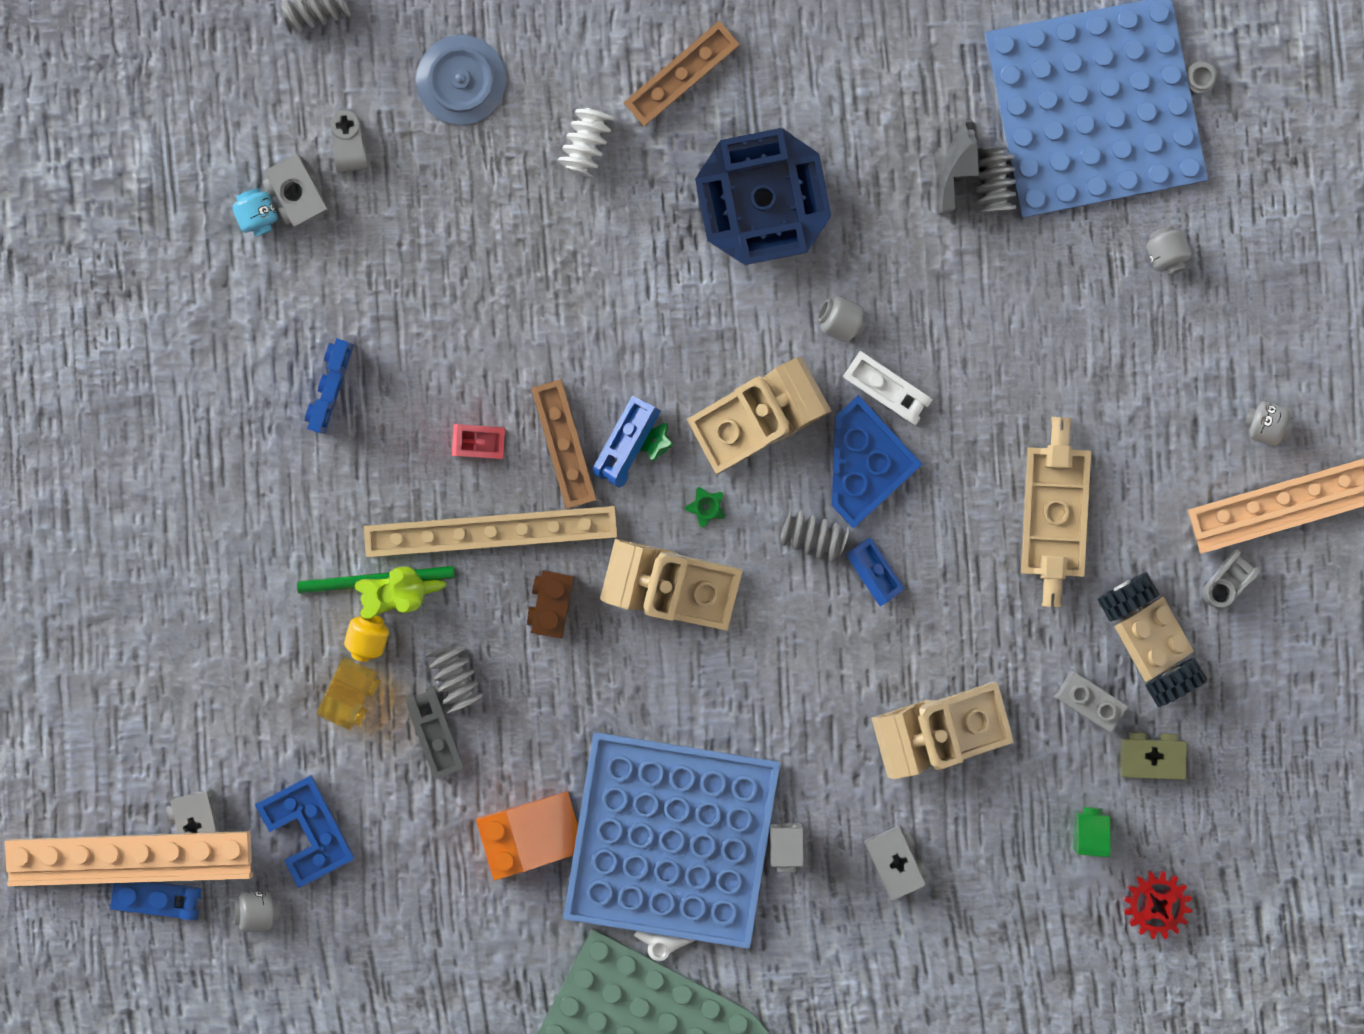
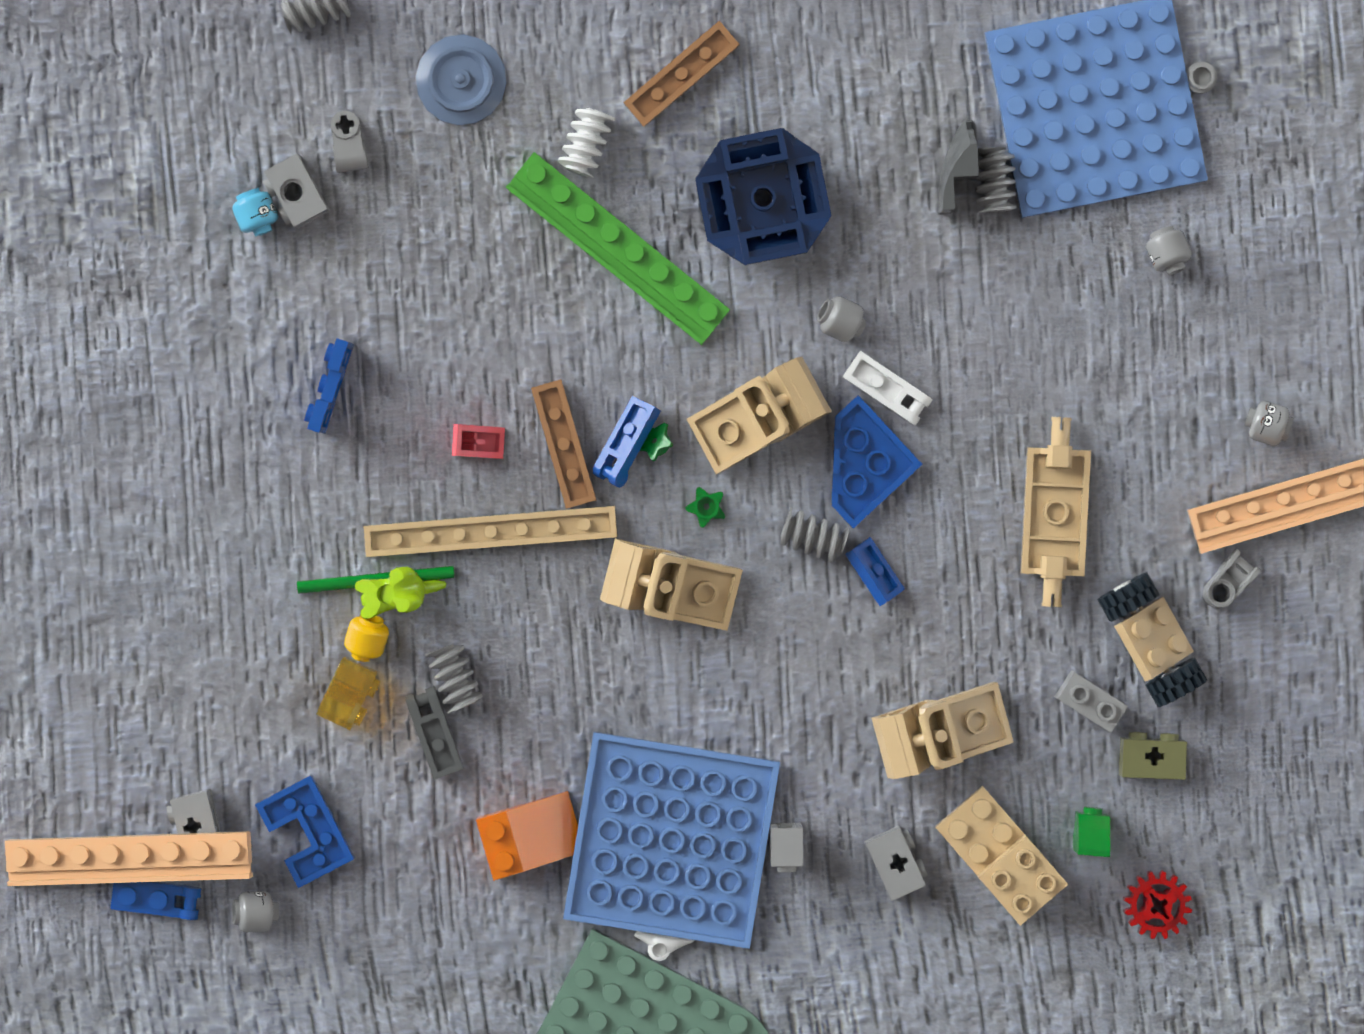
reddish brown brick [526,570,575,639] -> none
none -> bright green plate [505,152,730,345]
none -> tan piece [935,786,1068,926]

